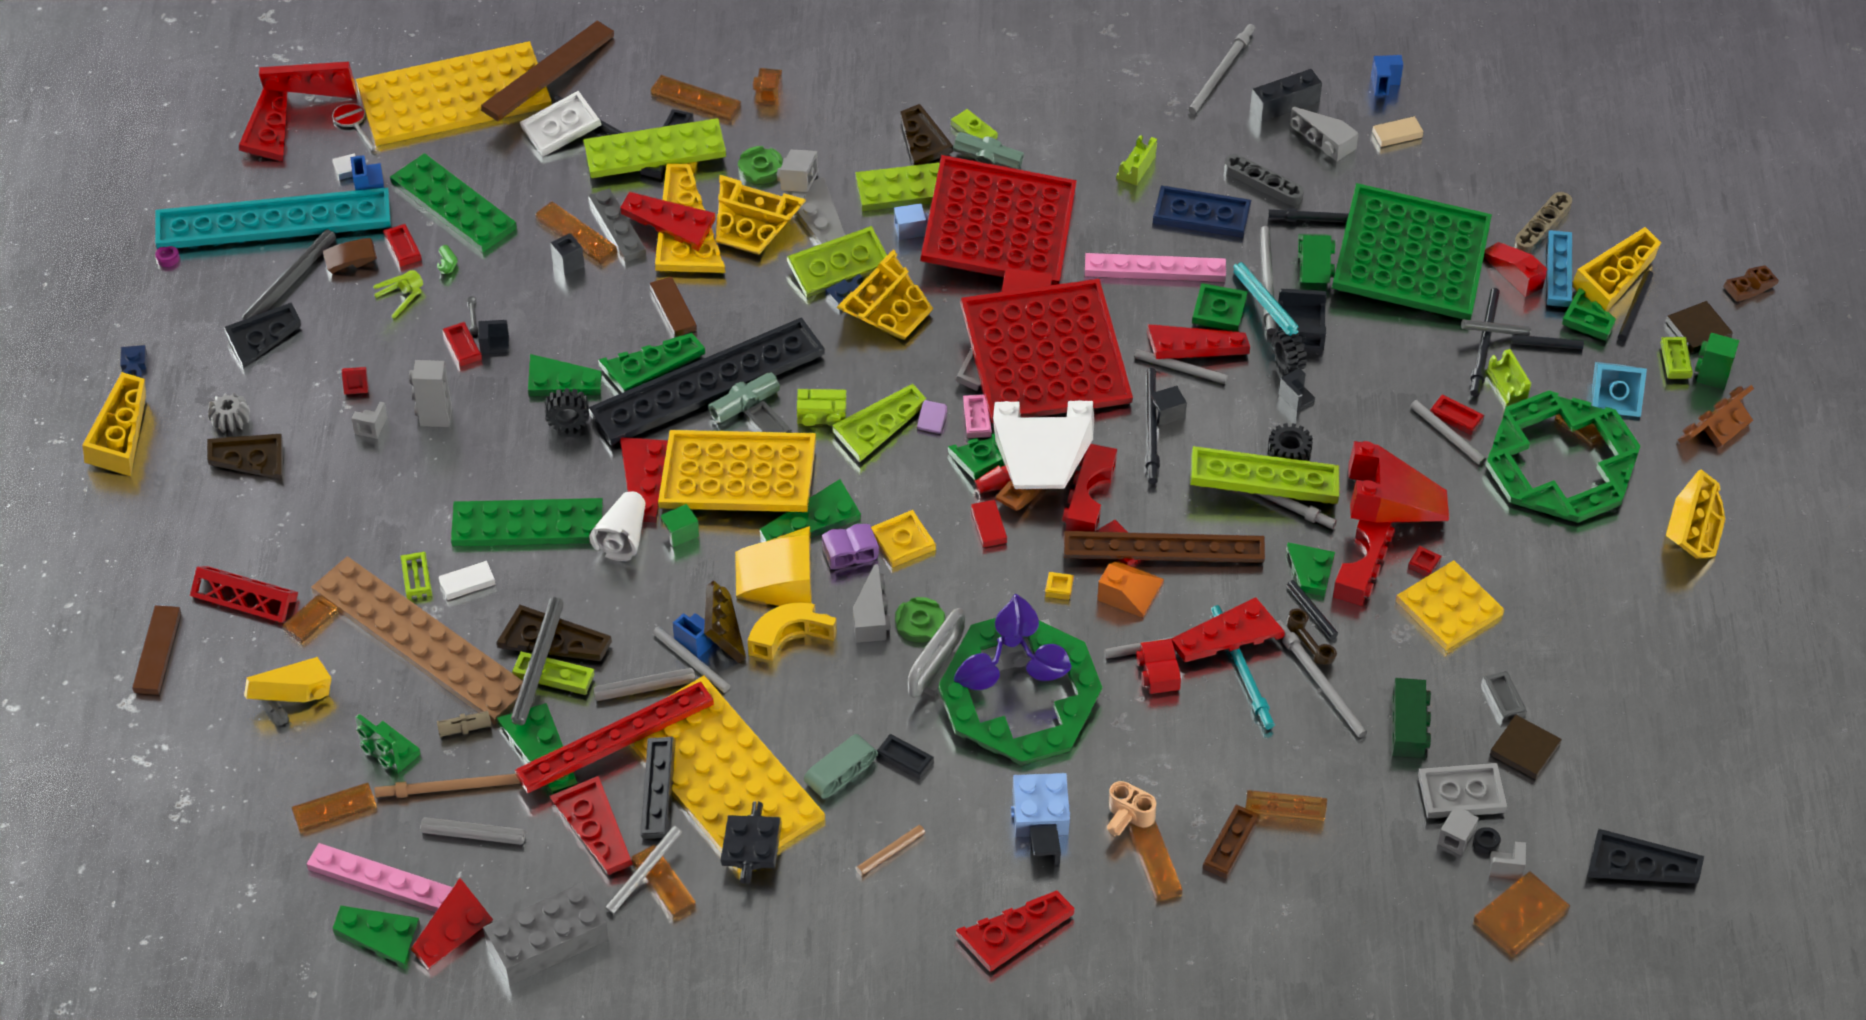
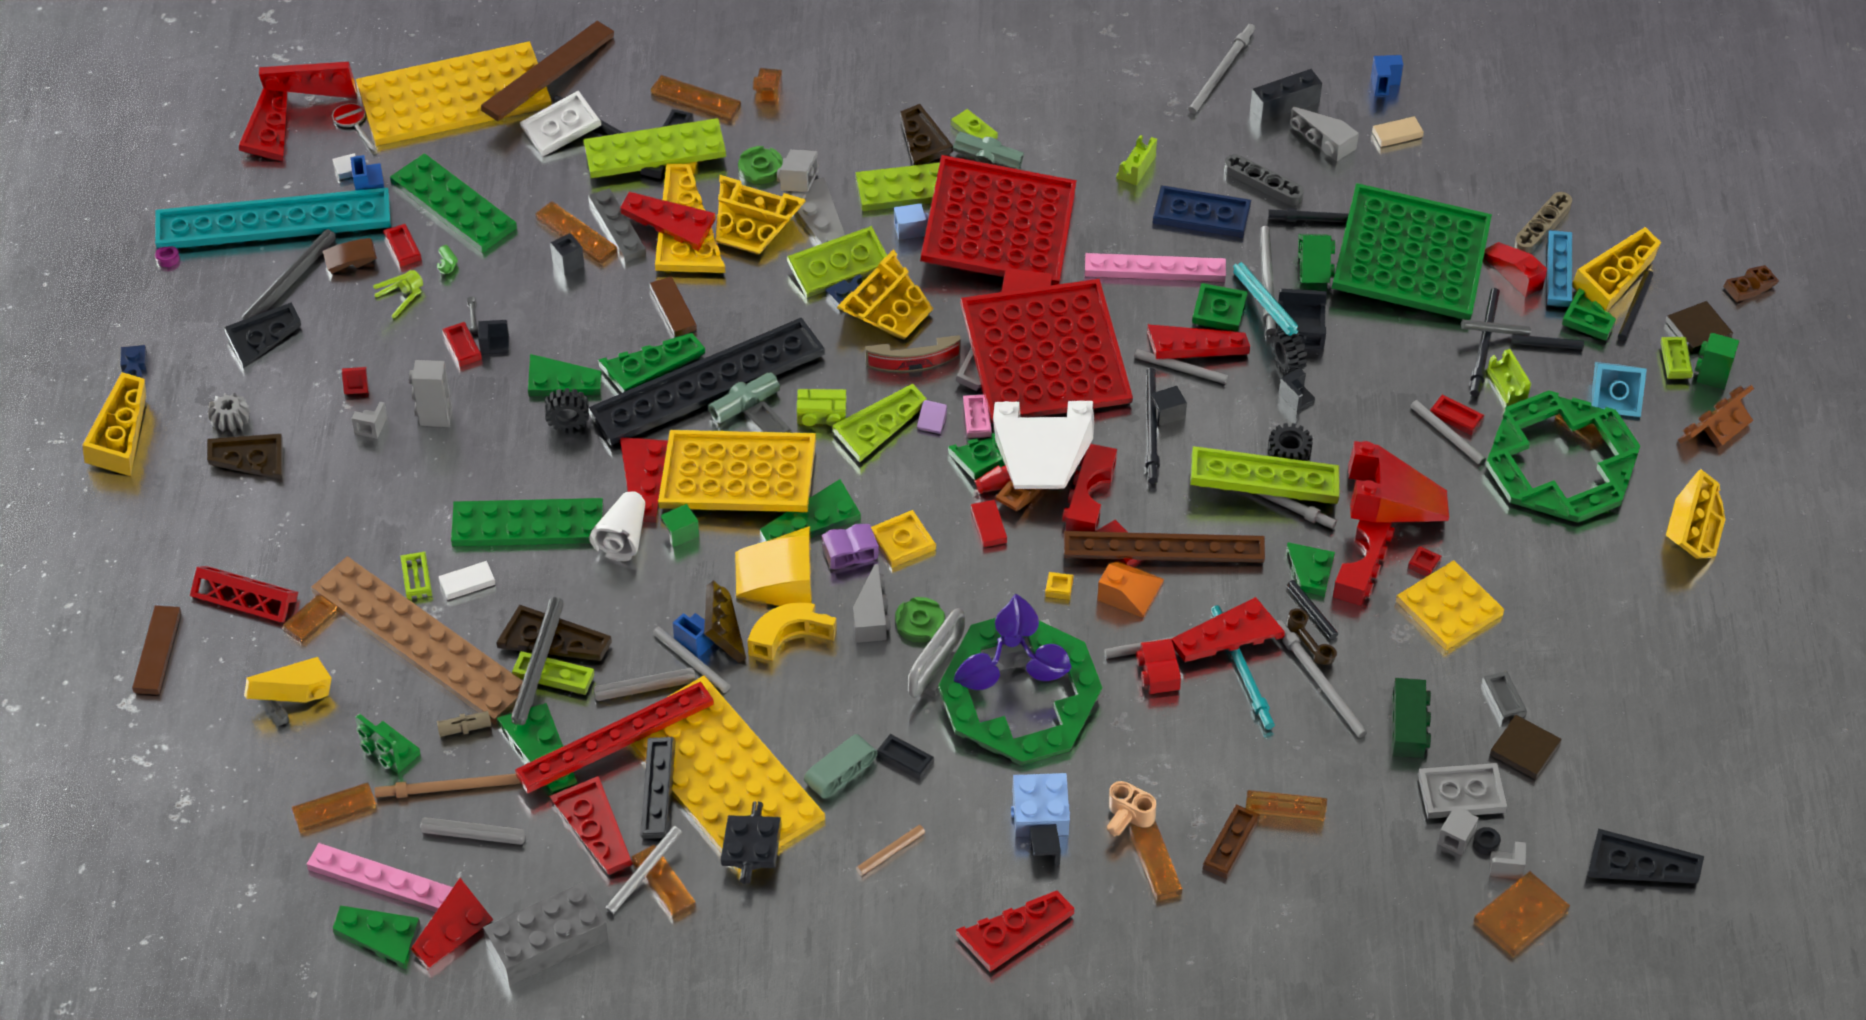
none -> slope [865,335,961,372]

